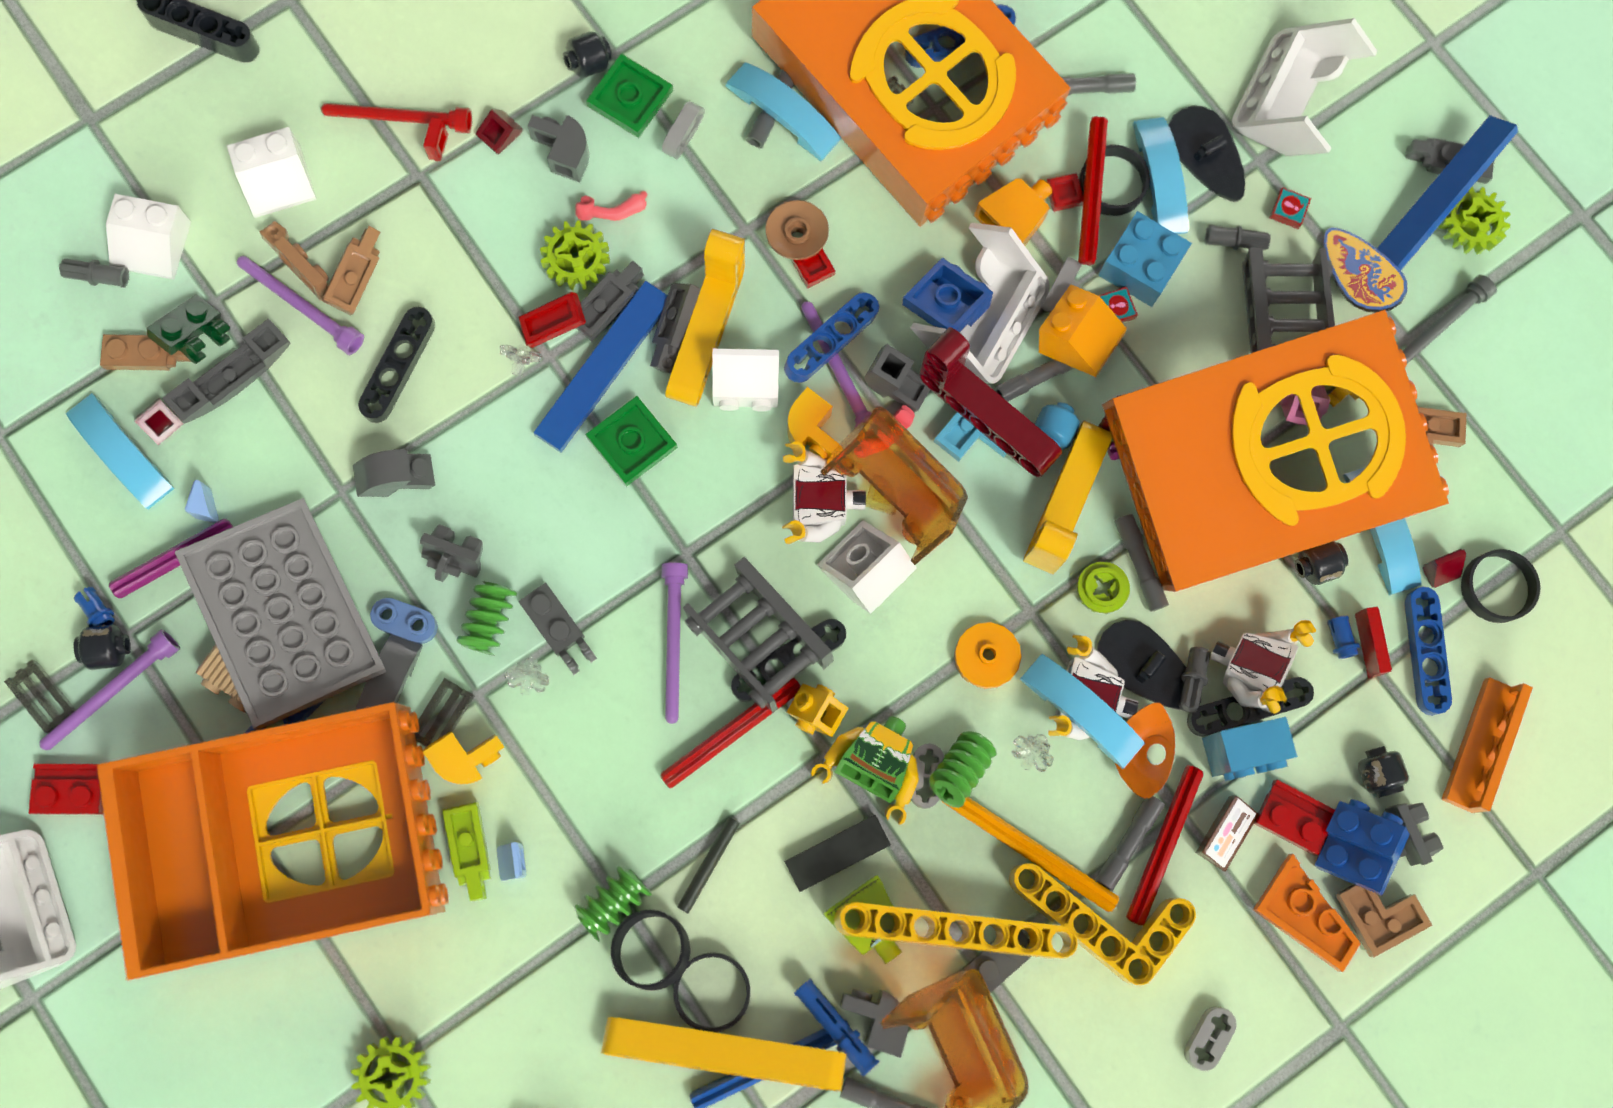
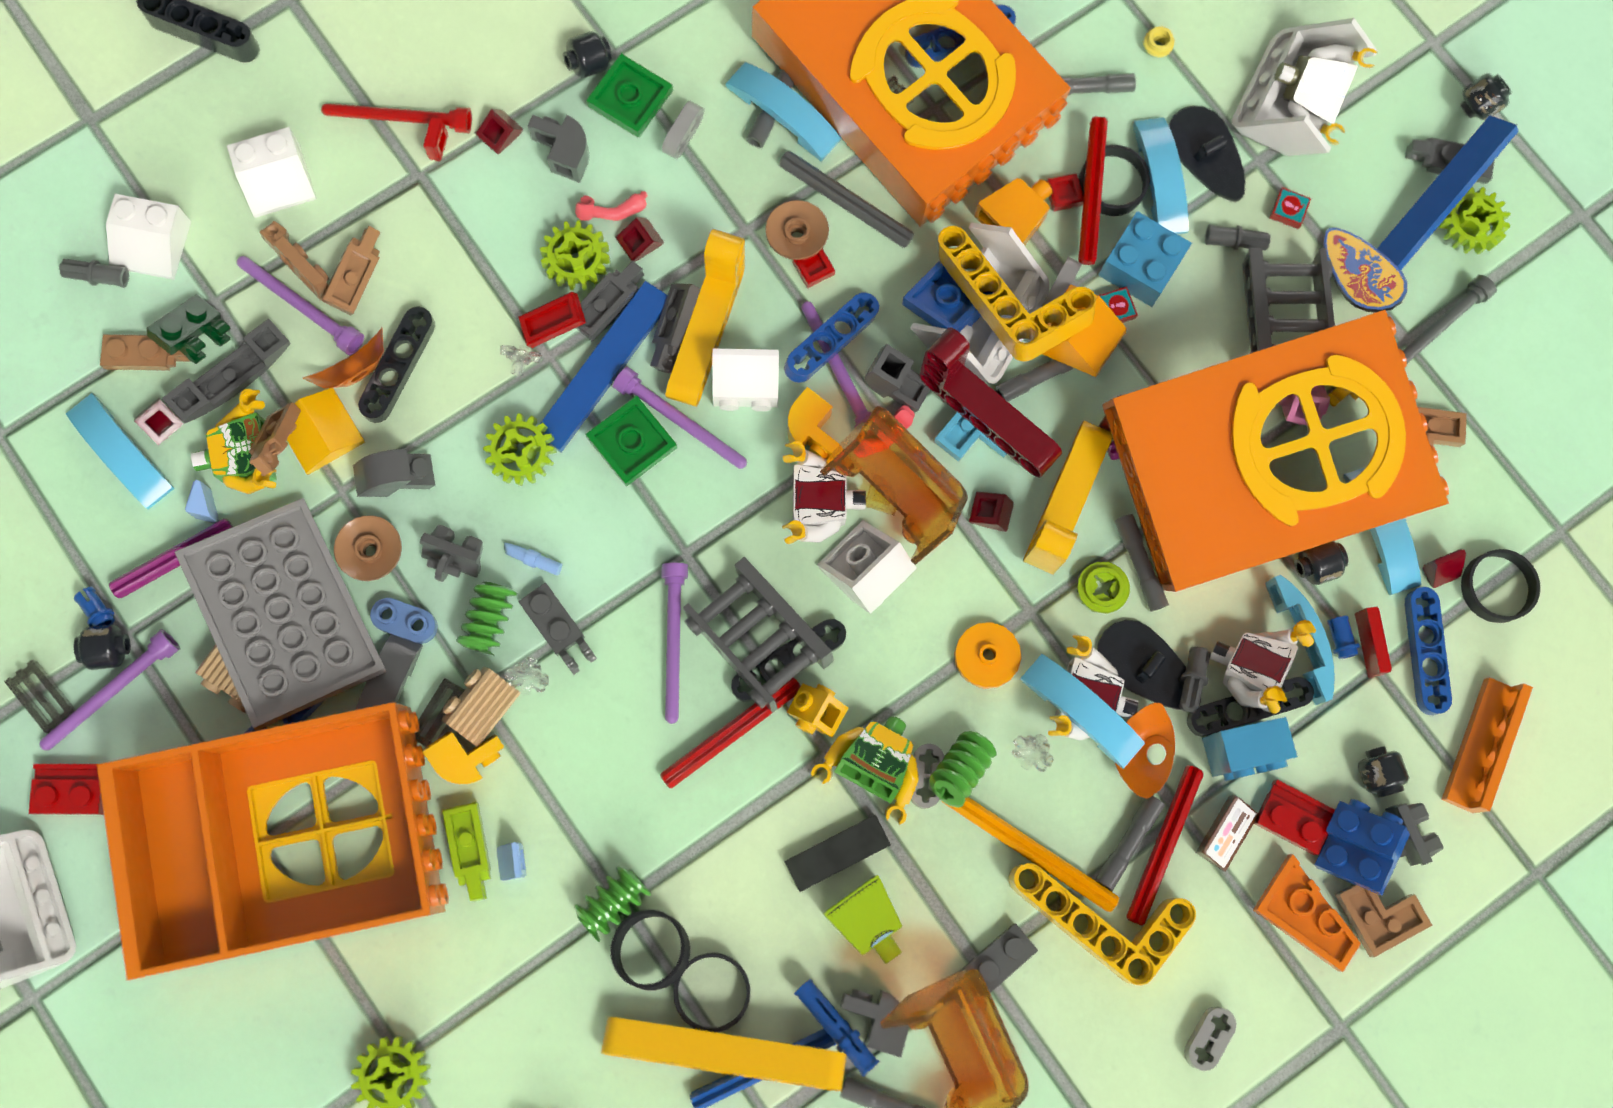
pearl dark grey bar [677,817,740,914] -> none
yellow beam [834,902,1078,959] -> none
dark azure head [1034,402,1080,450] -> none
none -> torso [191,389,277,494]
none -> medium nougat hinge [249,402,301,476]
none -> yellow slope [287,388,365,475]
none -> orange piece [303,327,384,389]
none -> medium nougat dish [334,516,402,581]
none -> tan brick [442,666,521,747]
none -> lime gear [483,413,557,486]
none -> light blue piece [504,543,563,576]
none -> medium lavender piece [613,366,747,469]
none -> dark red slope [615,217,664,262]
none -> dark grey axle [780,151,914,248]
none -> yellow beam [938,226,1096,361]
none -> dark red slope [969,491,1014,532]
none -> light yellow plate [1143,26,1175,58]
none -> medium azure slope [1265,575,1335,705]
none -> torso [1274,44,1378,145]
none -> black head [1460,73,1512,121]

